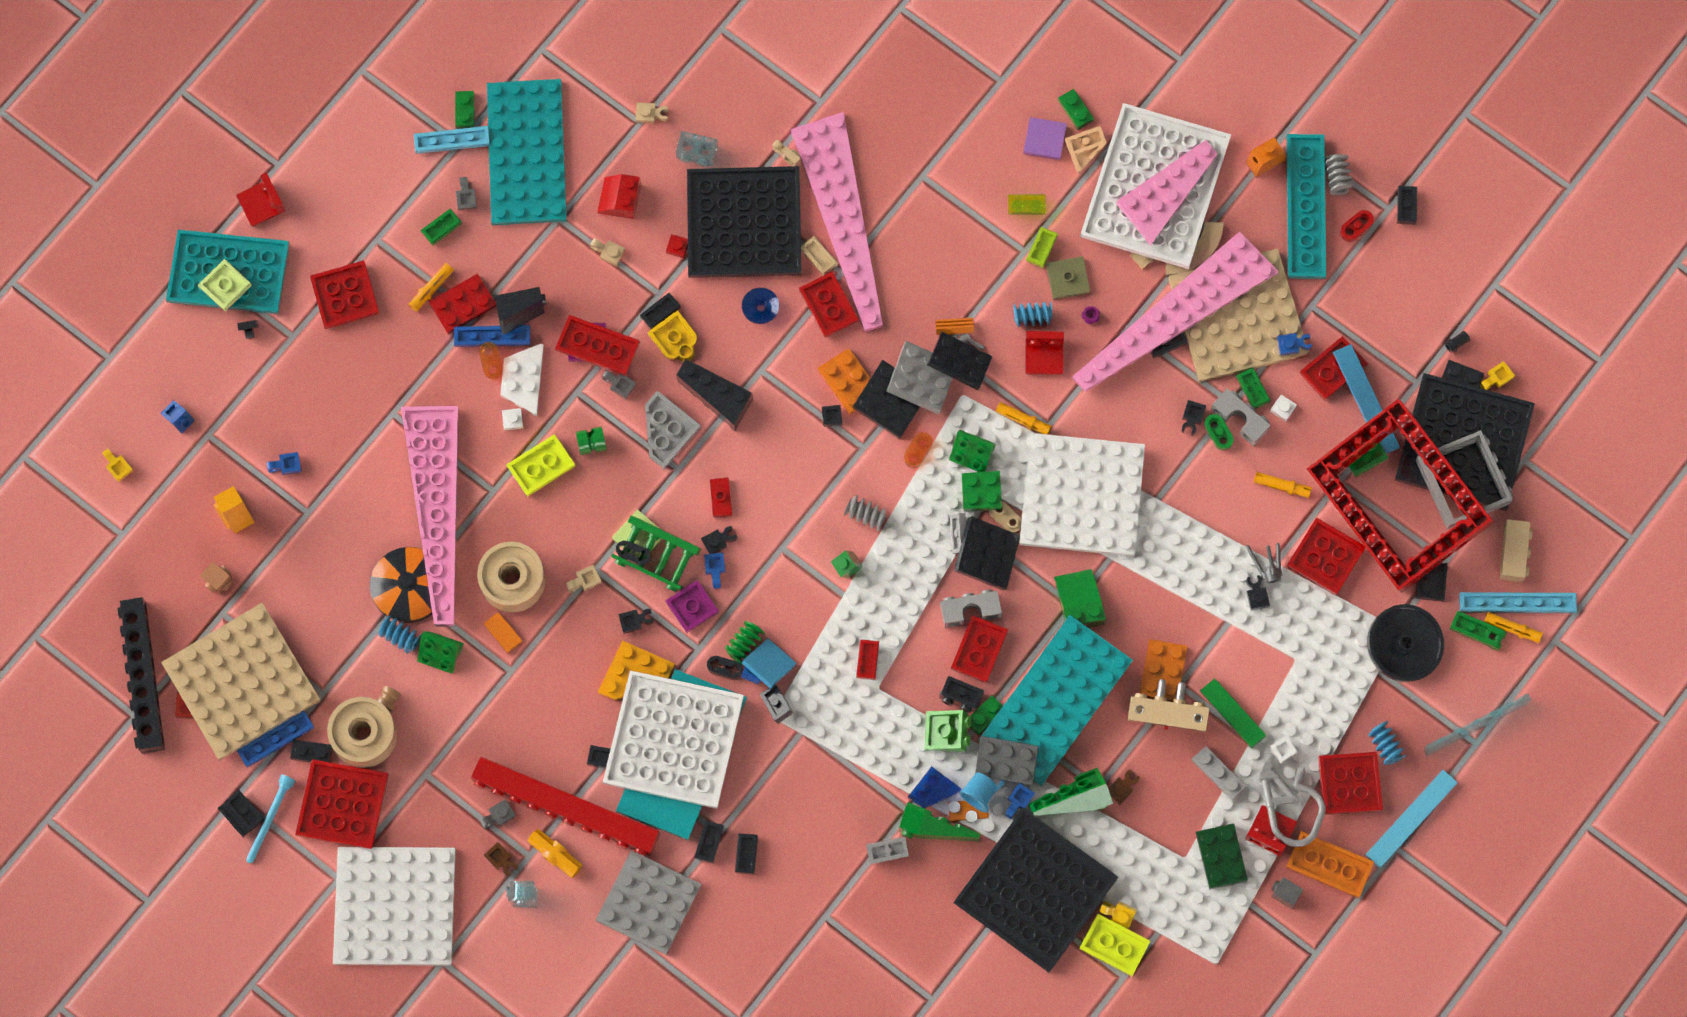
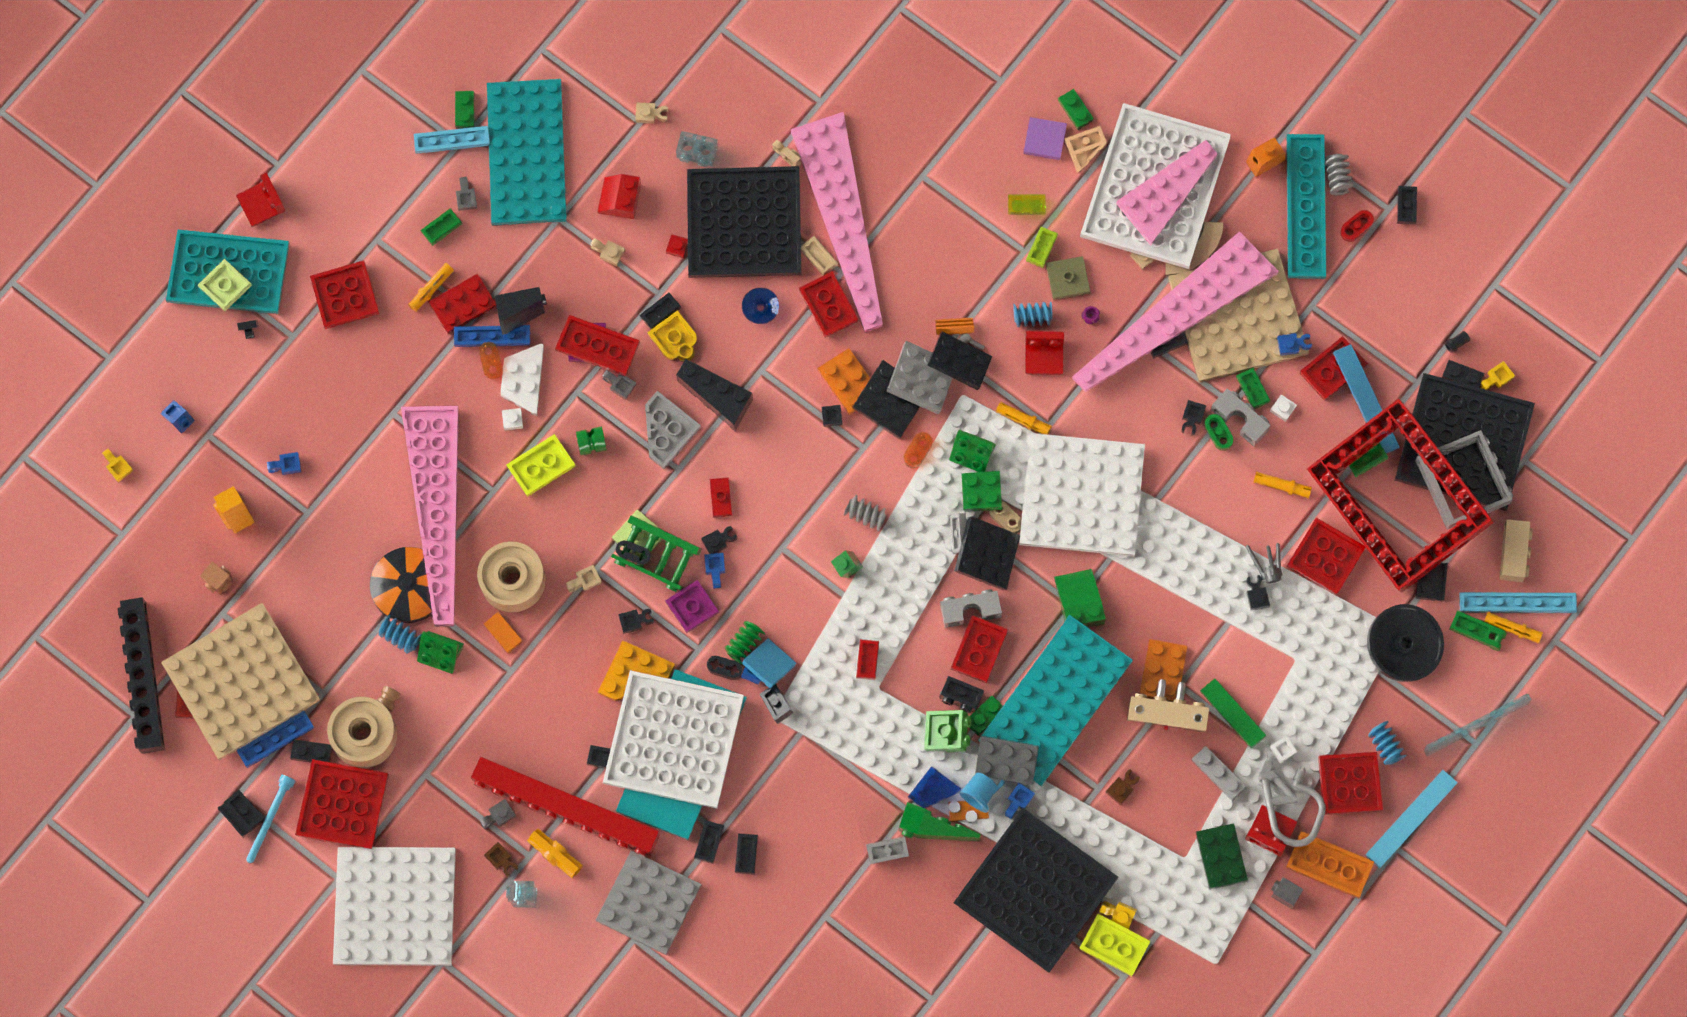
wedge [1029,767,1113,816] -> none

